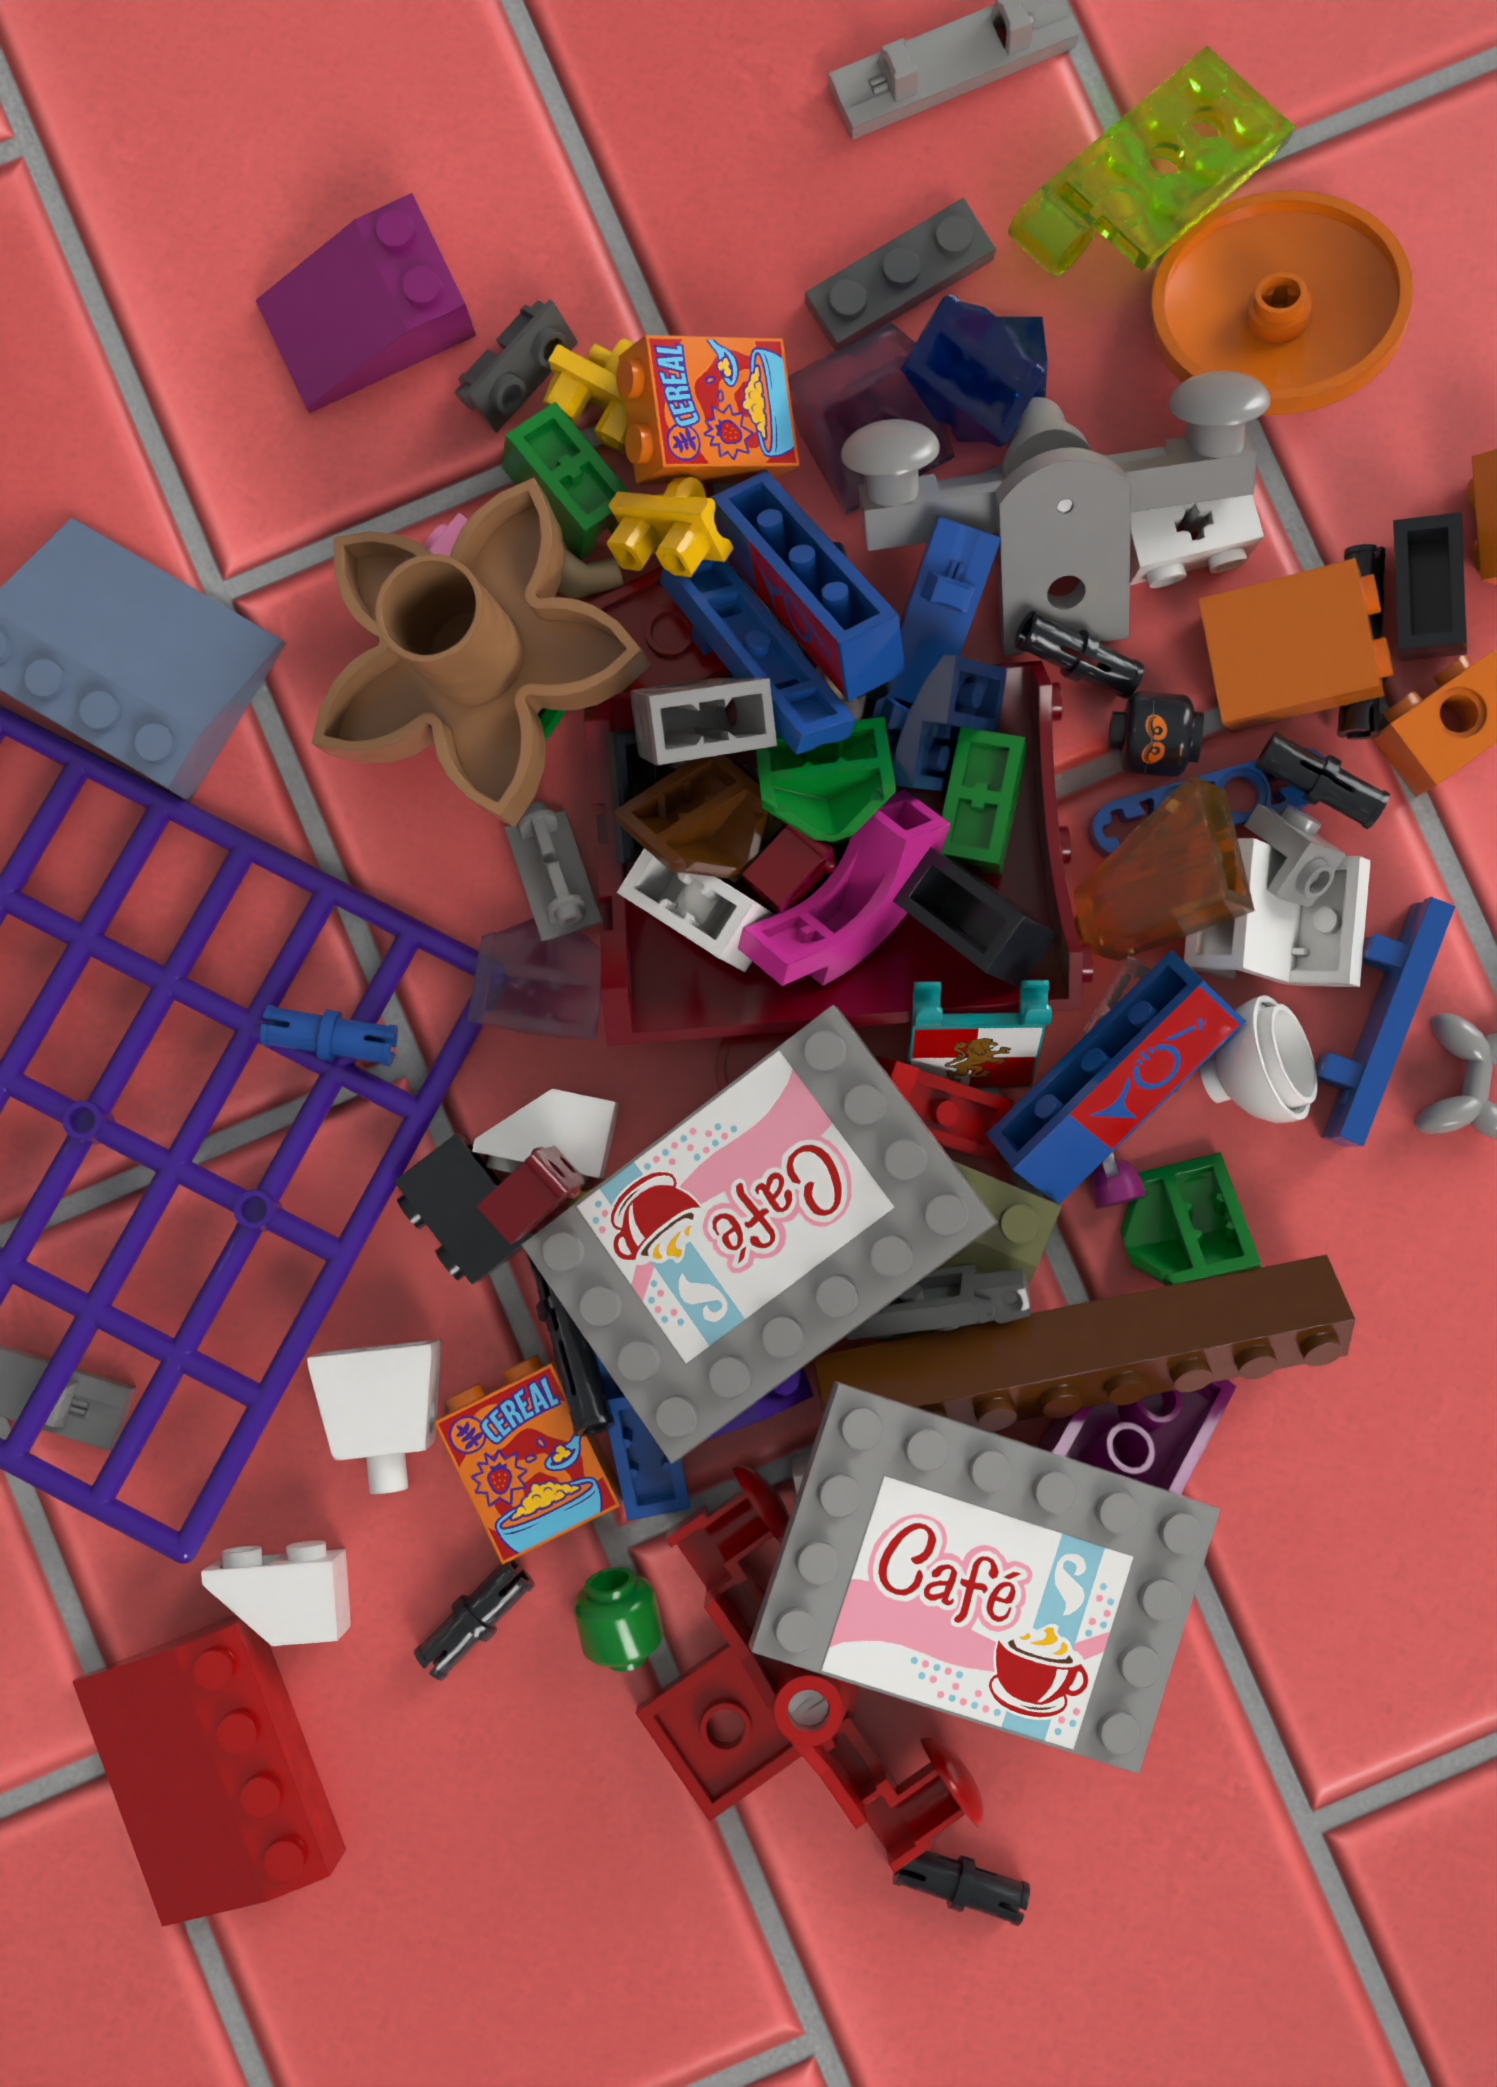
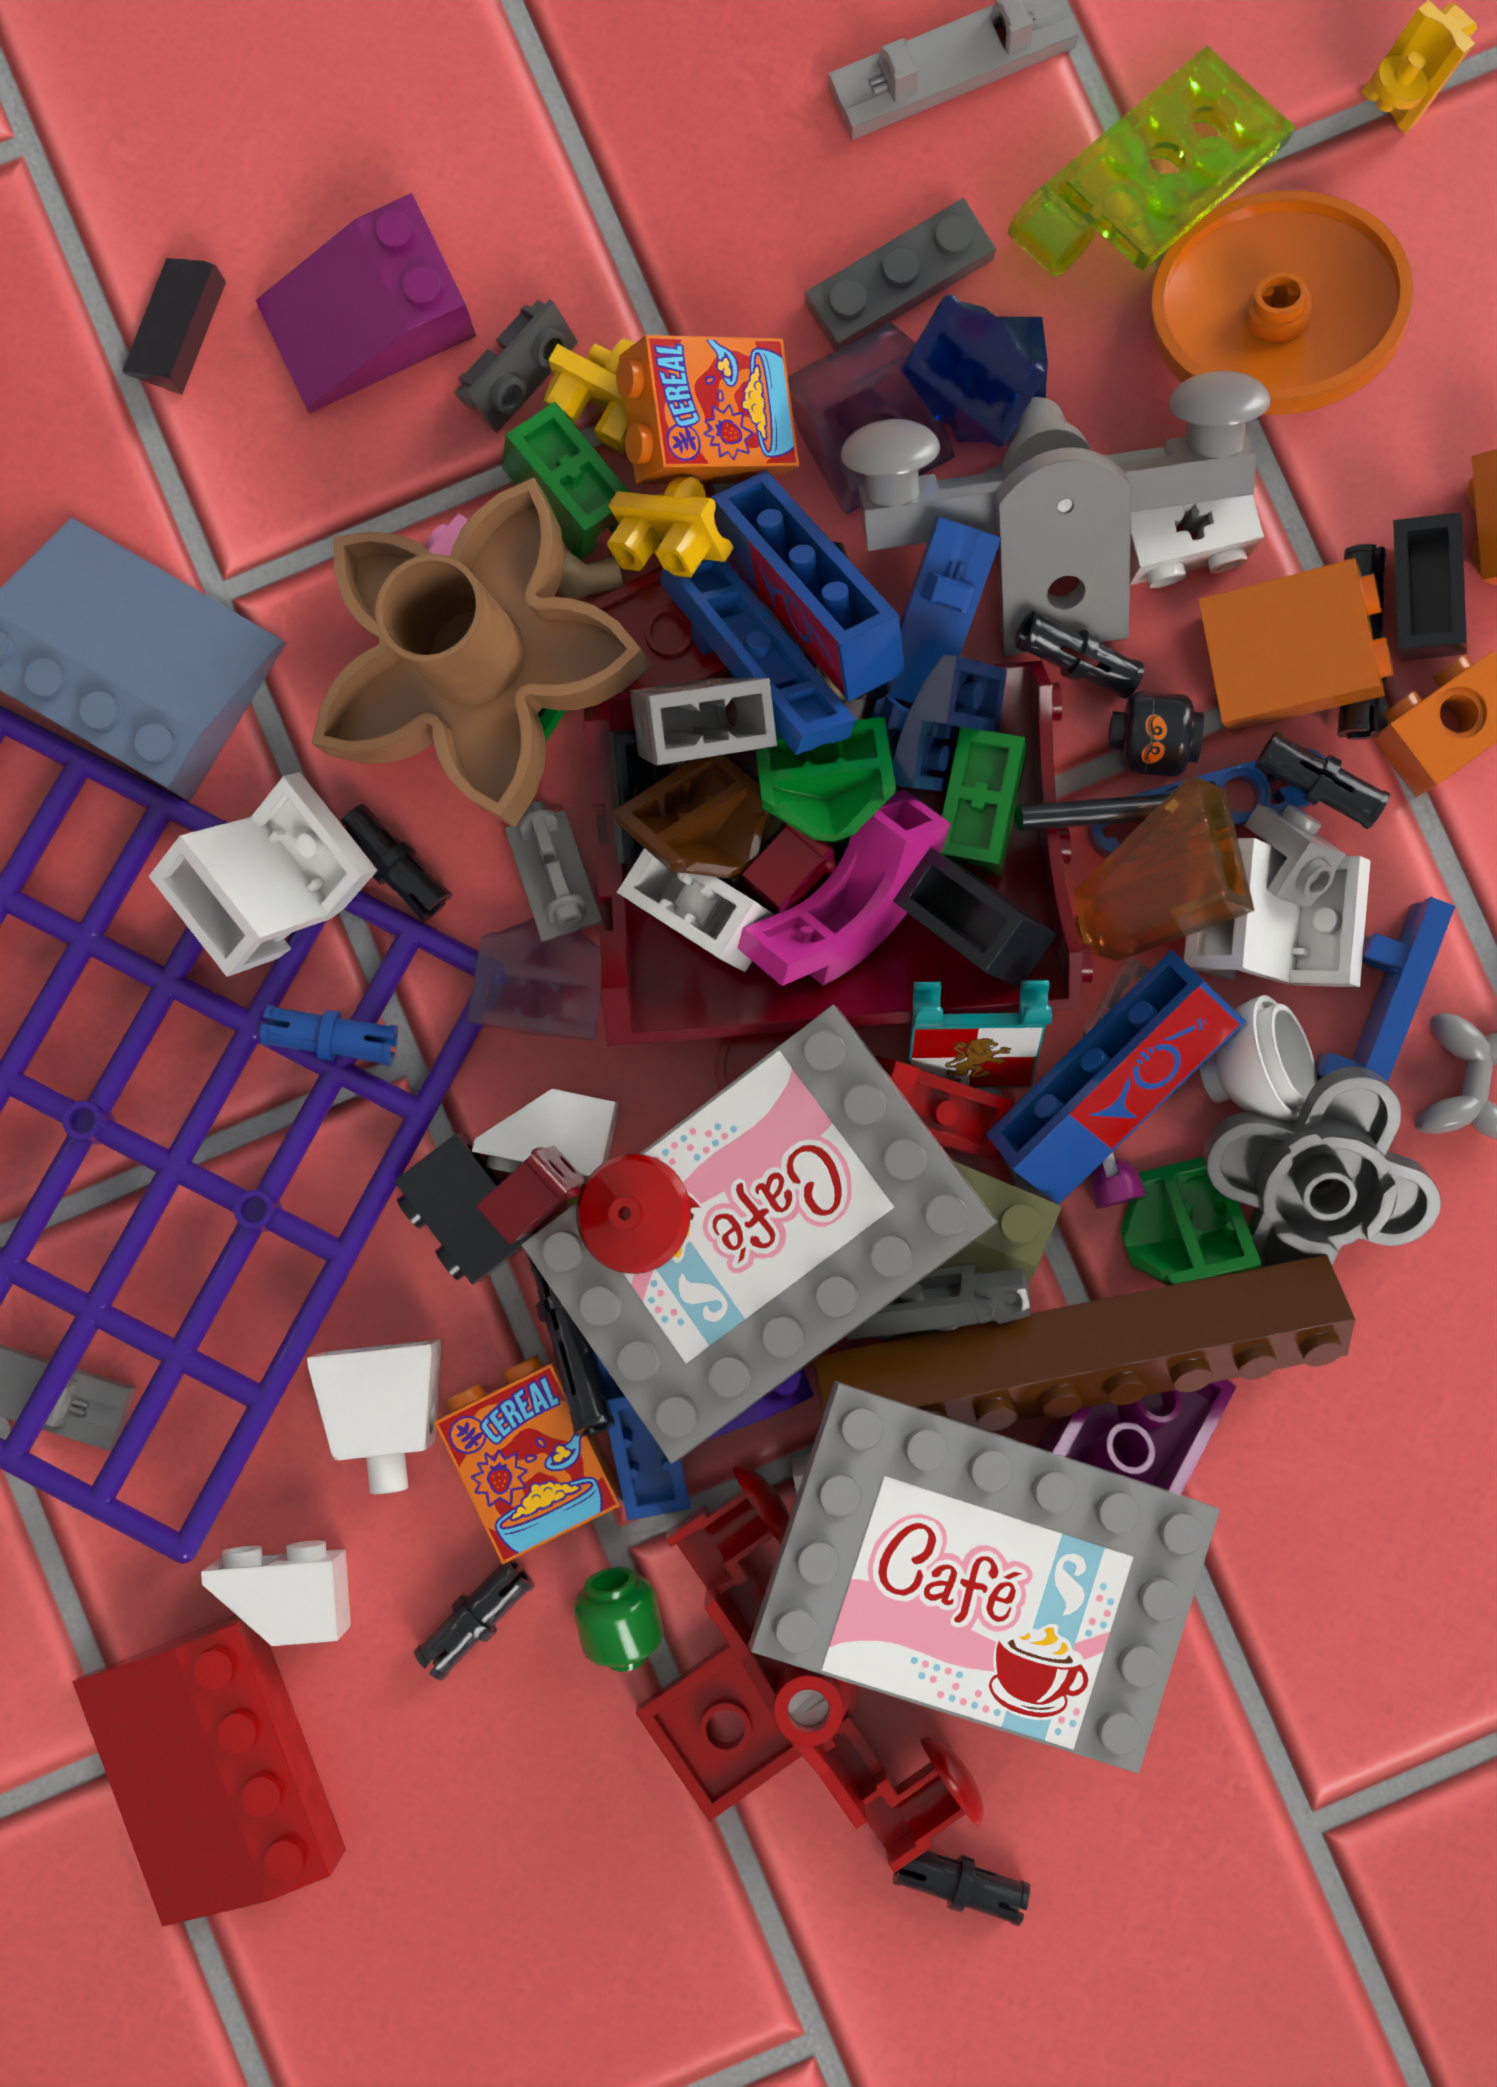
none -> black slope [122,258,226,395]
none -> white piece [148,772,377,977]
none -> black pin [340,804,452,922]
none -> red piece [576,1154,691,1274]
none -> black bar [1014,791,1205,831]
none -> dark grey plant [1203,1067,1441,1267]
none -> yellow hips [1361,0,1477,134]

